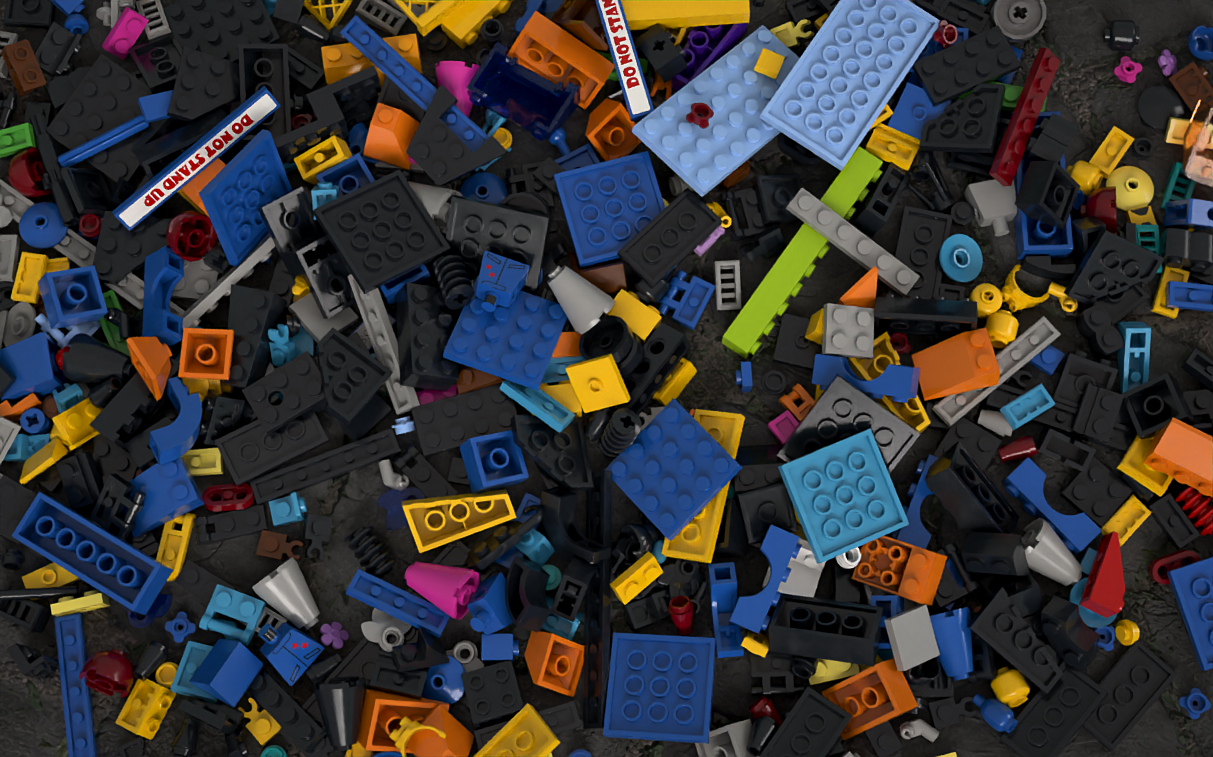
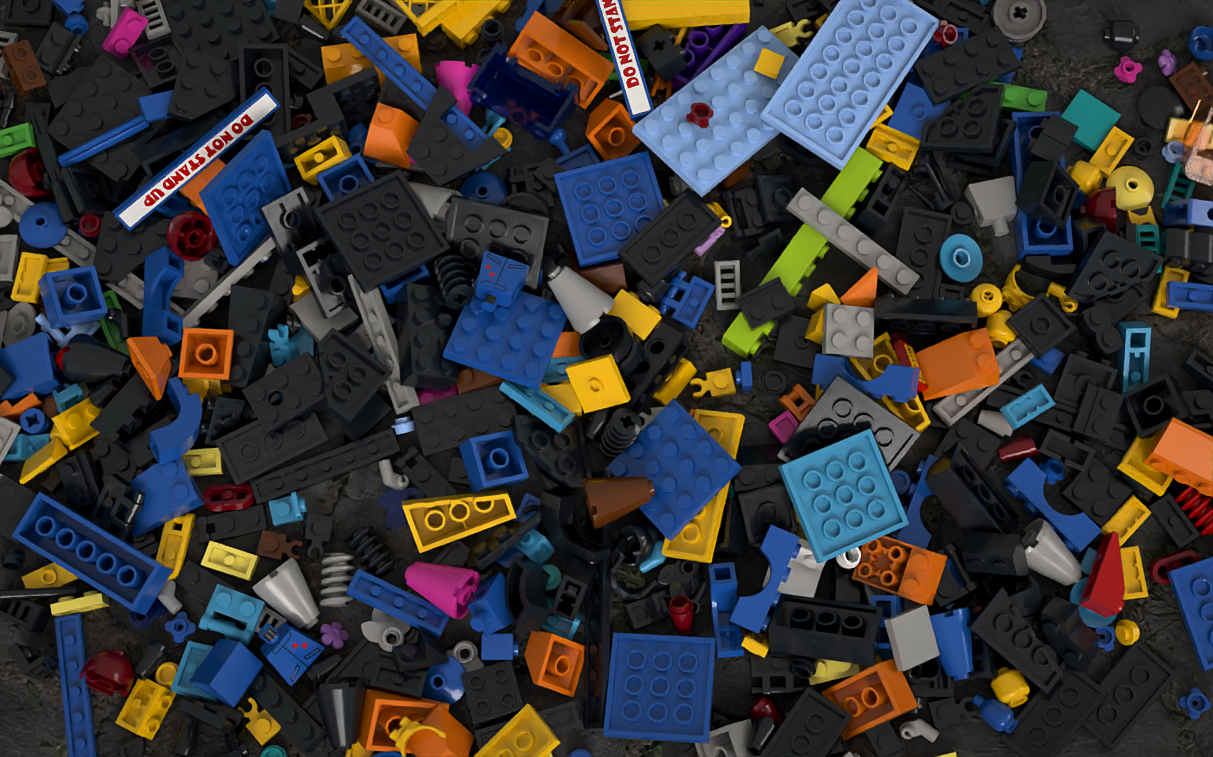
dark azure bracket [311,182,339,220] -> none
yellow plate [610,551,663,605] -> none
dark red plate [989,47,1060,186] -> none
none -> blue plate [156,193,202,219]
none -> light grey arm [157,580,183,614]
none -> light yellow plate [201,541,259,582]
none -> light grey piece [320,553,355,607]
none -> reddish brown cone [582,476,655,529]
none -> yellow plate [690,368,736,399]
none -> black plate [735,277,796,331]
none -> yellow slope [807,283,841,312]
none -> blue plate [889,469,911,495]
none -> red tile [893,340,928,392]
none -> black plate [1005,292,1077,360]
none -> blue plate [1038,458,1065,485]
none -> teal tile [1061,89,1121,154]
none -> yellow plate [1120,546,1149,600]
none -> light blue plate [1162,141,1186,163]

